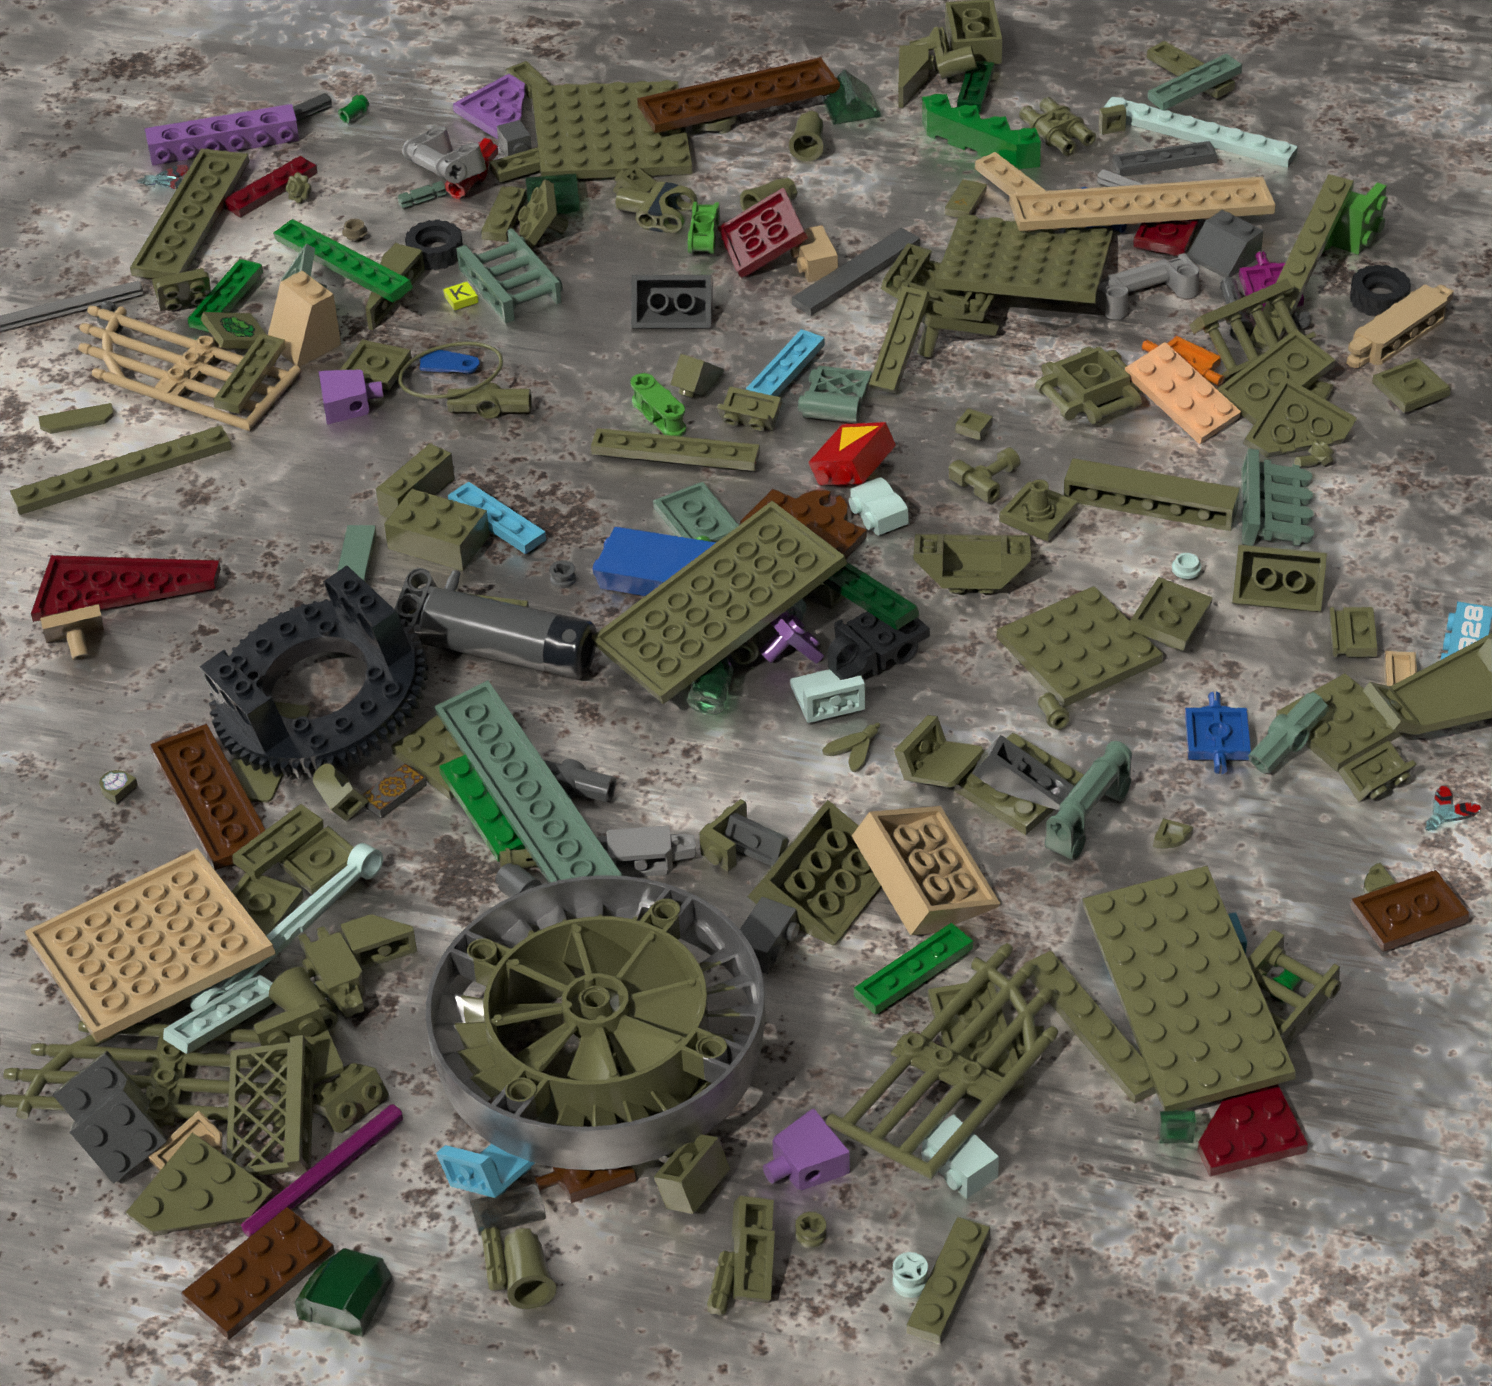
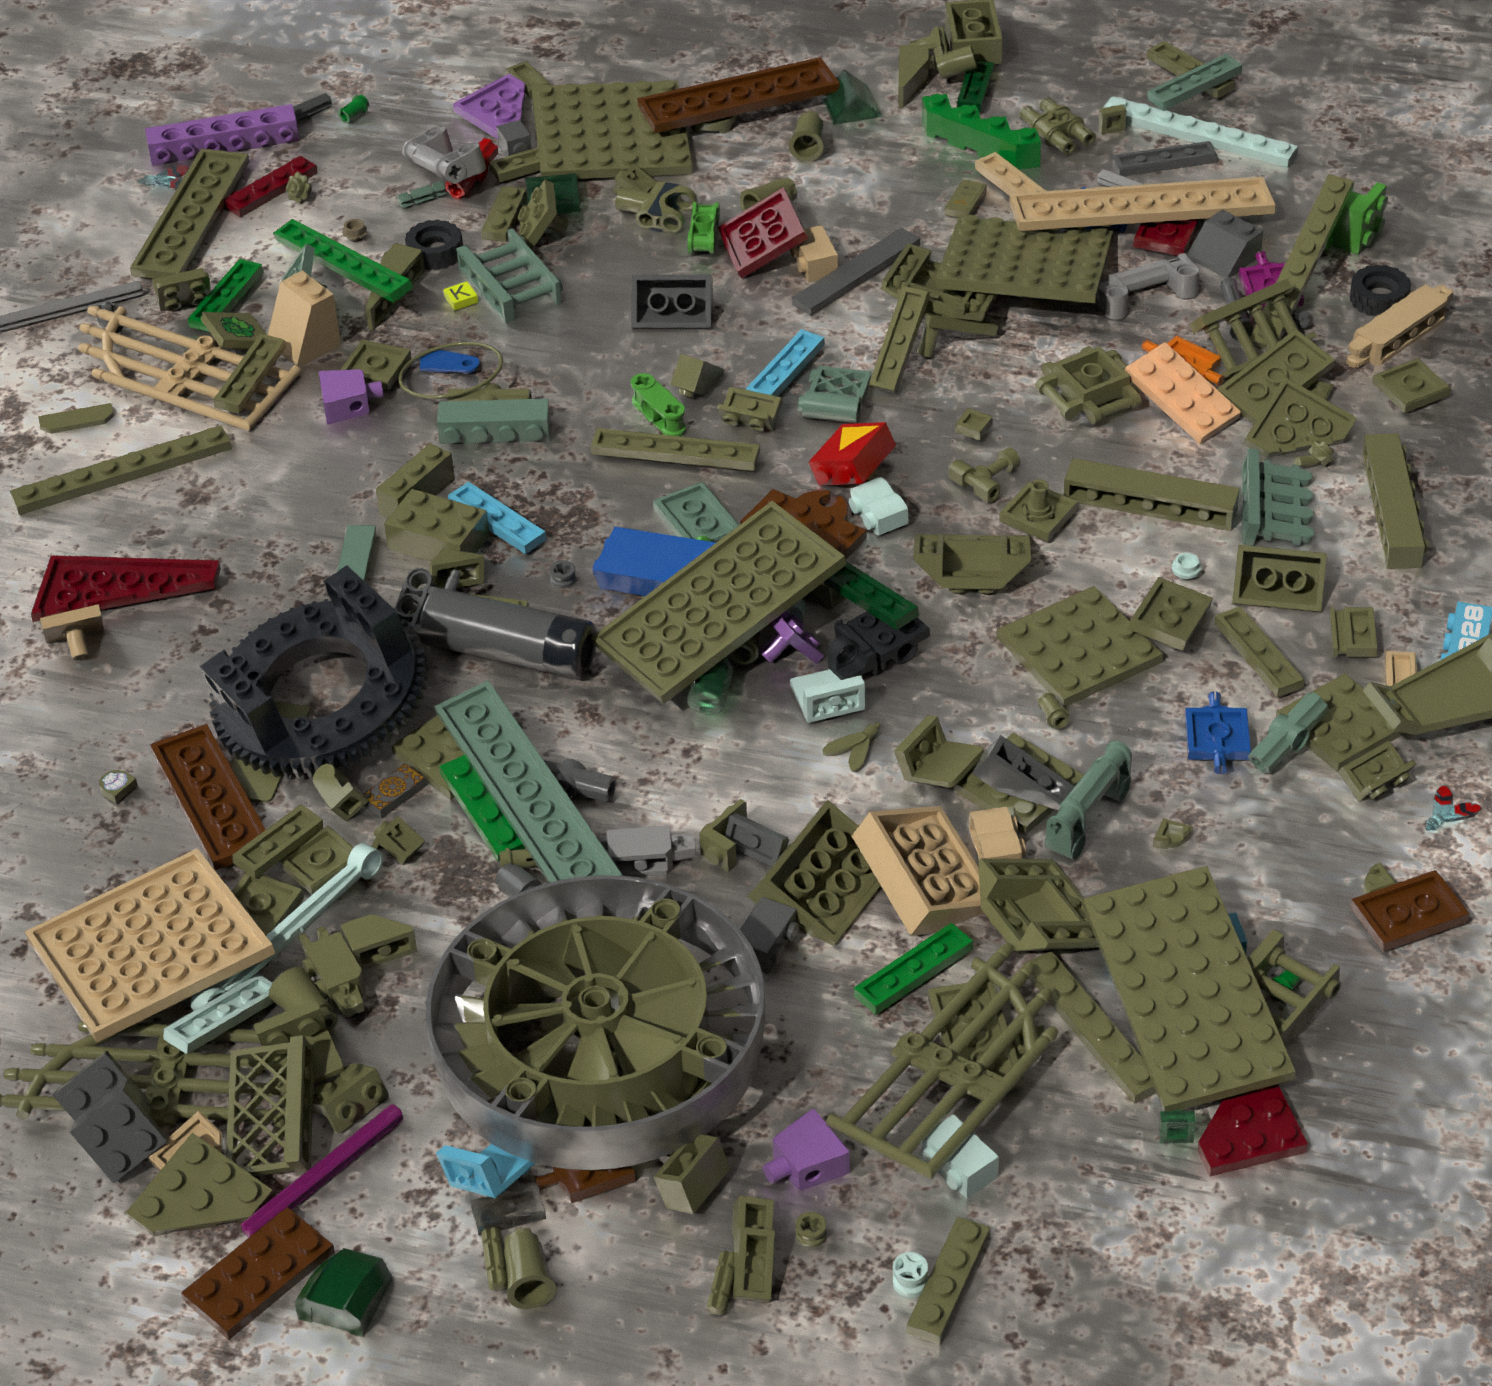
none -> olive bracket [371,816,425,865]
none -> olive slope [429,548,485,589]
none -> sand green brick [437,399,551,444]
none -> tan brick [969,807,1026,861]
none -> olive slope [978,858,1099,952]
none -> olive plate [1214,606,1304,698]
none -> olive brick [1362,433,1429,569]

